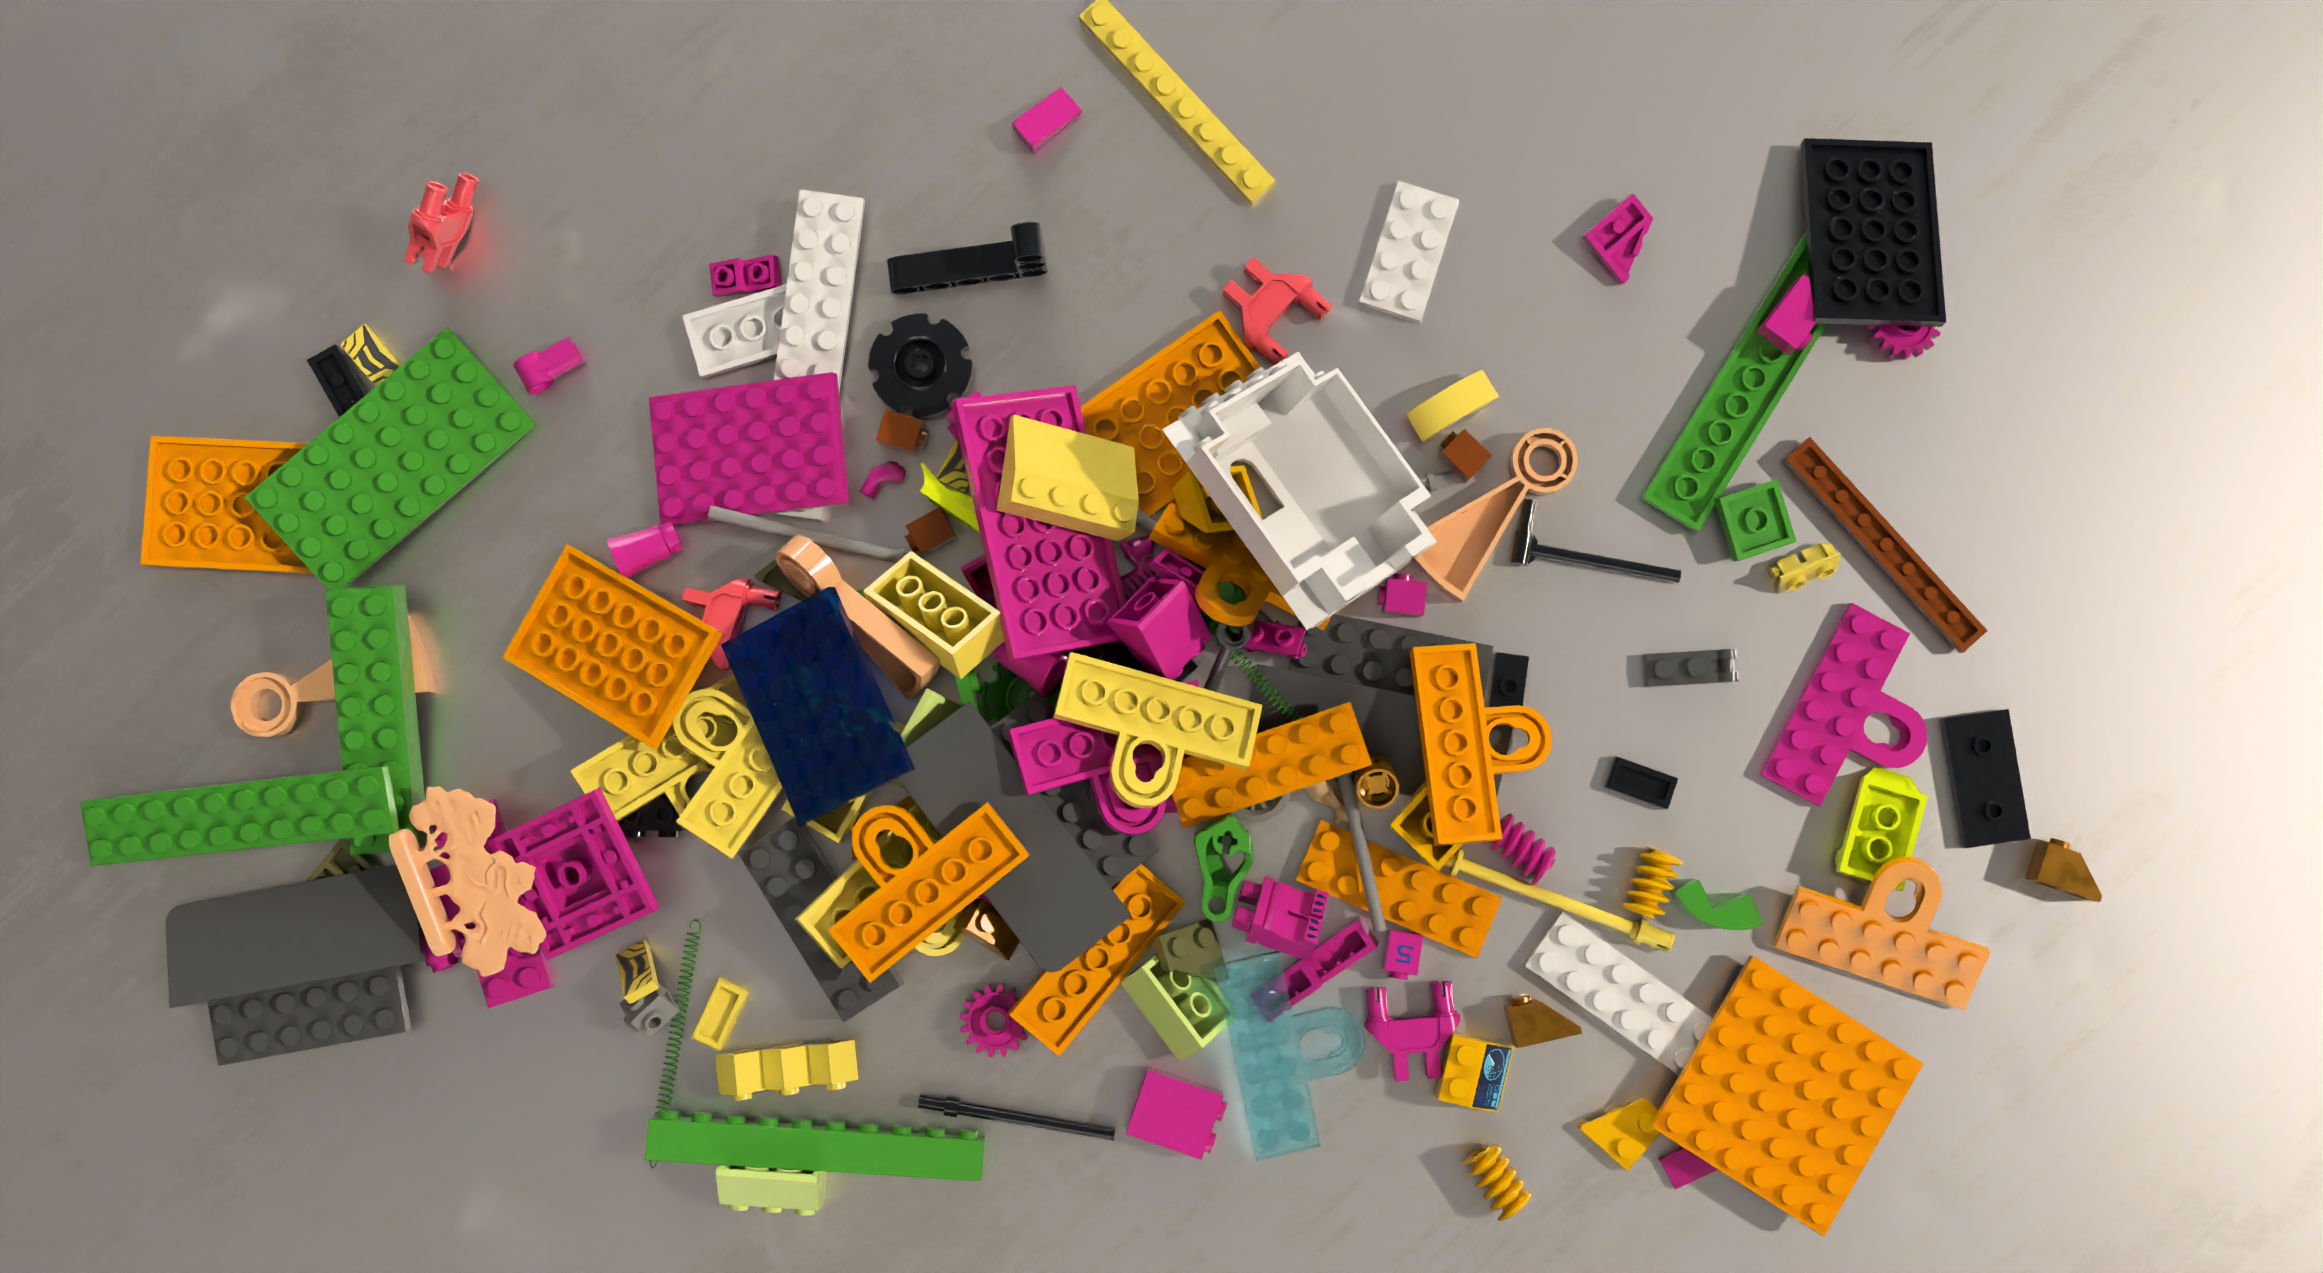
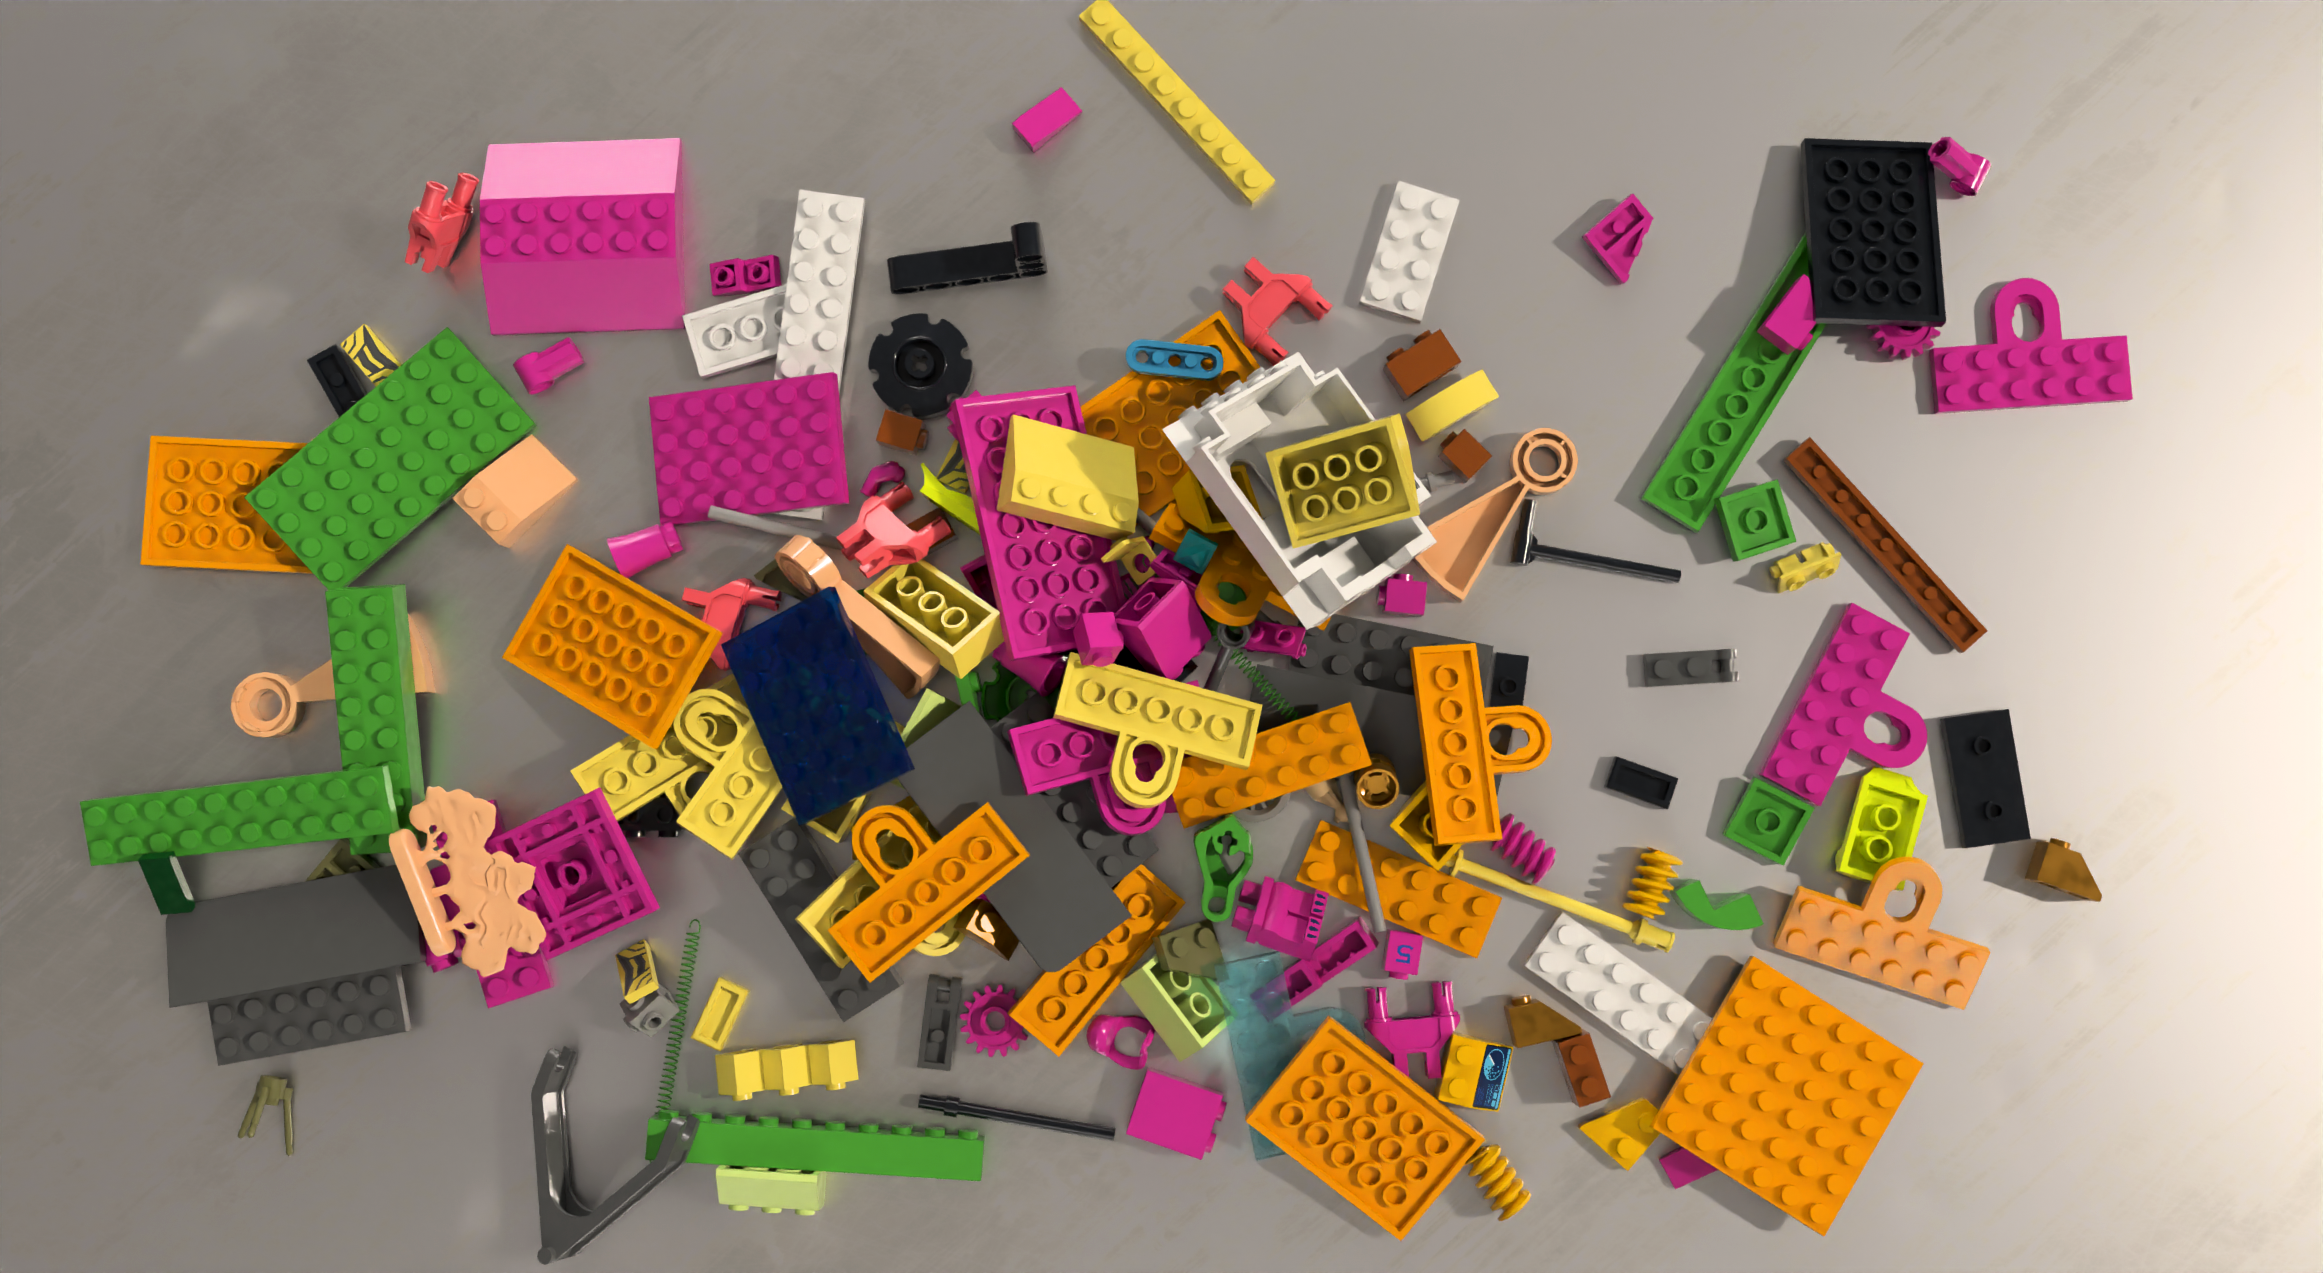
none -> dark green tile [138,851,195,915]
none -> olive plant [238,1075,293,1156]
none -> light nougat slope [452,434,578,548]
none -> dark pink slope [480,138,685,336]
none -> dark grey piece [531,1046,700,1265]
none -> coral connector [836,482,951,579]
none -> dark grey plate [917,974,963,1071]
none -> dark pink brick [1073,612,1124,667]
none -> dark pink piece [1086,1014,1155,1070]
none -> light yellow bracket [1101,536,1157,585]
none -> dark azure plate [1126,339,1223,381]
none -> teal tile [1173,528,1218,575]
none -> light orange plate [1245,1015,1485,1241]
none -> light yellow slope [1265,413,1420,549]
none -> dark orange brick [1383,329,1461,402]
none -> dark orange brick [1552,1029,1611,1108]
none -> bright green plate [1722,776,1815,866]
none -> dark pink piece [1928,137,1991,196]
none -> dark pink plate [1929,278,2133,414]

